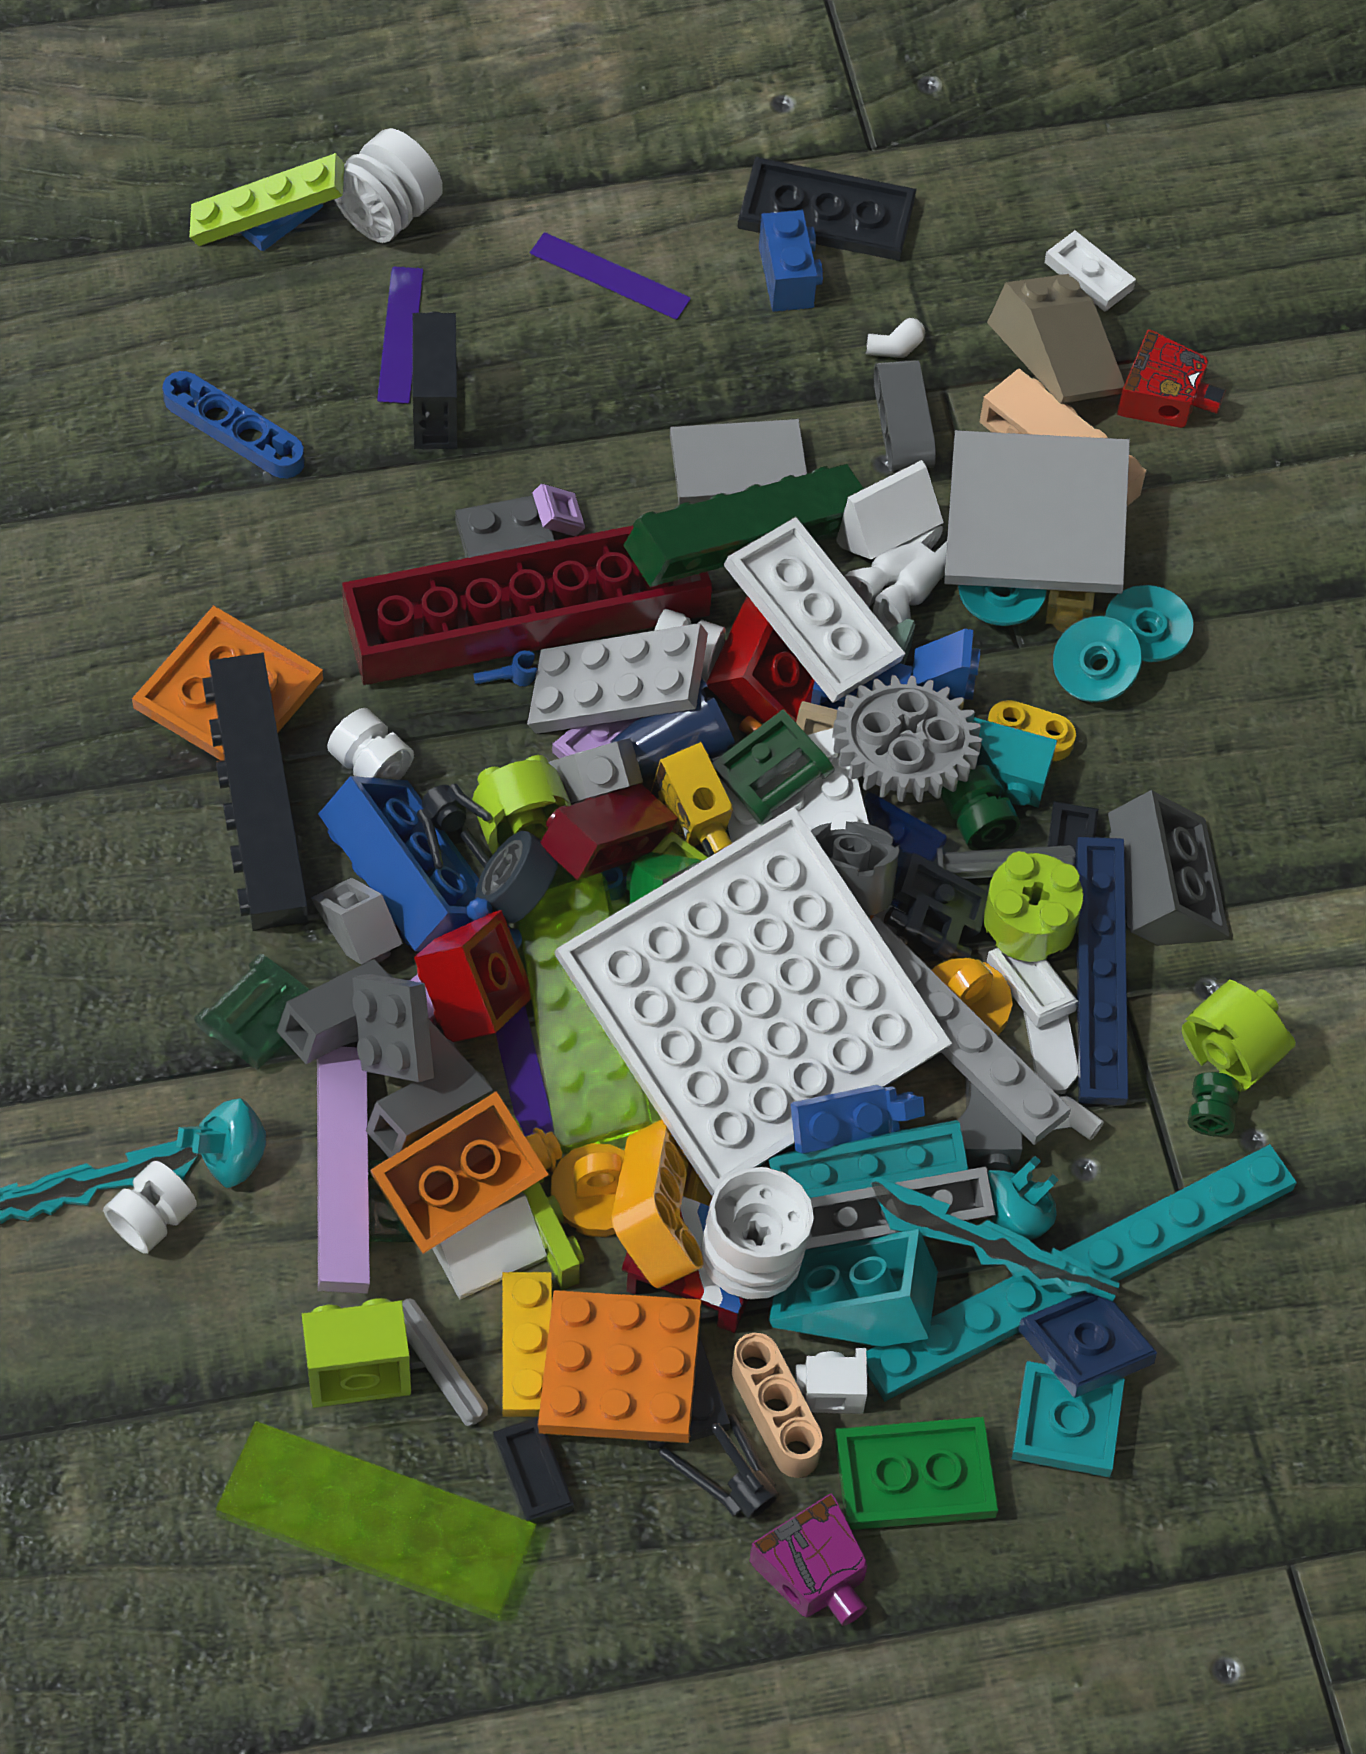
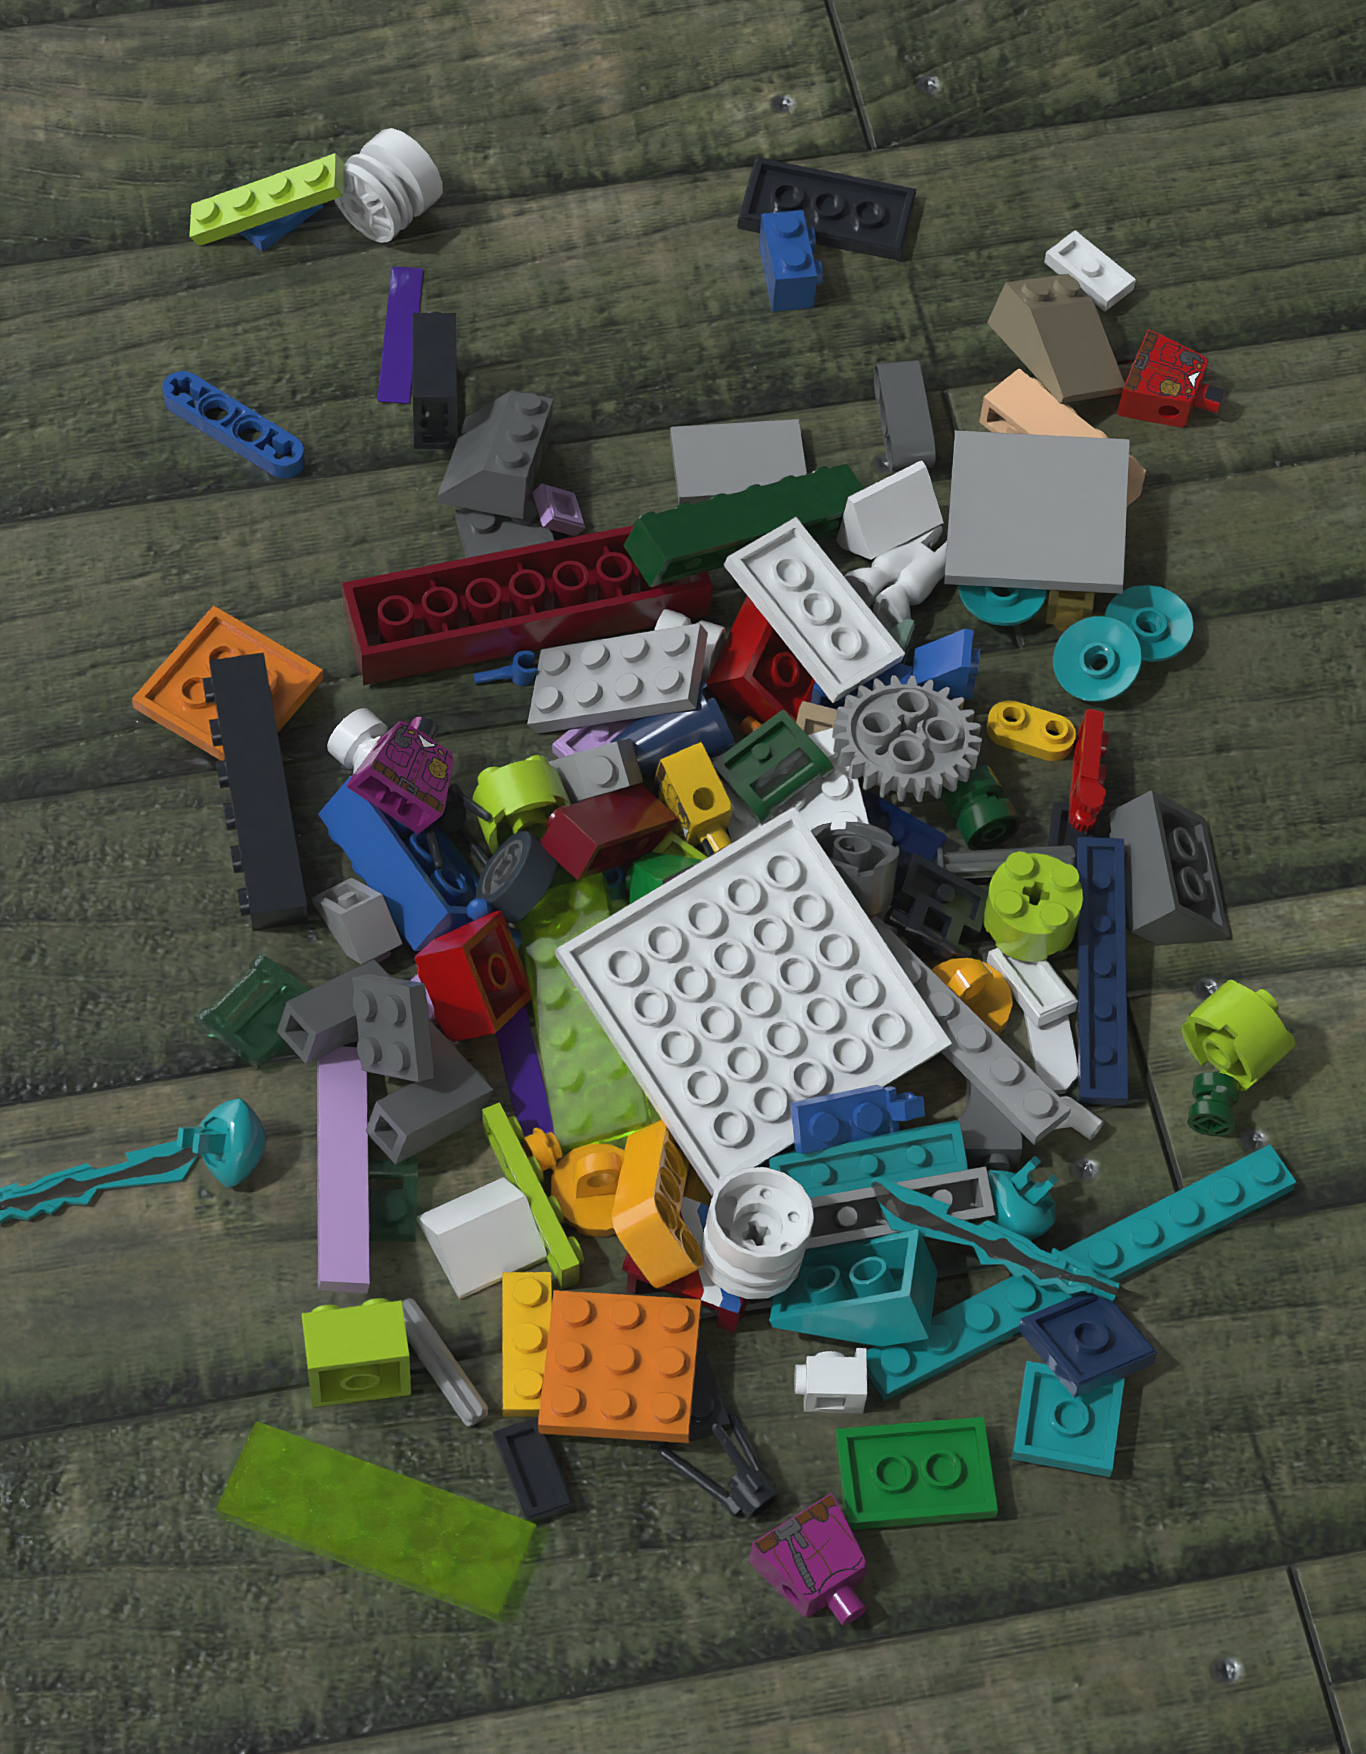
white wheel [103,1161,197,1253] -> none
orange slope [370,1091,549,1254] -> none
dark purple sticker [530,232,691,319] -> none
light nougat beam [732,1332,823,1478] -> none
white arm [866,318,925,358] -> none
teal slope [973,717,1057,808] -> none
none -> magenta torso [347,717,454,834]
none -> dark grey slope [437,391,553,519]
none -> red hinge [1069,709,1109,833]

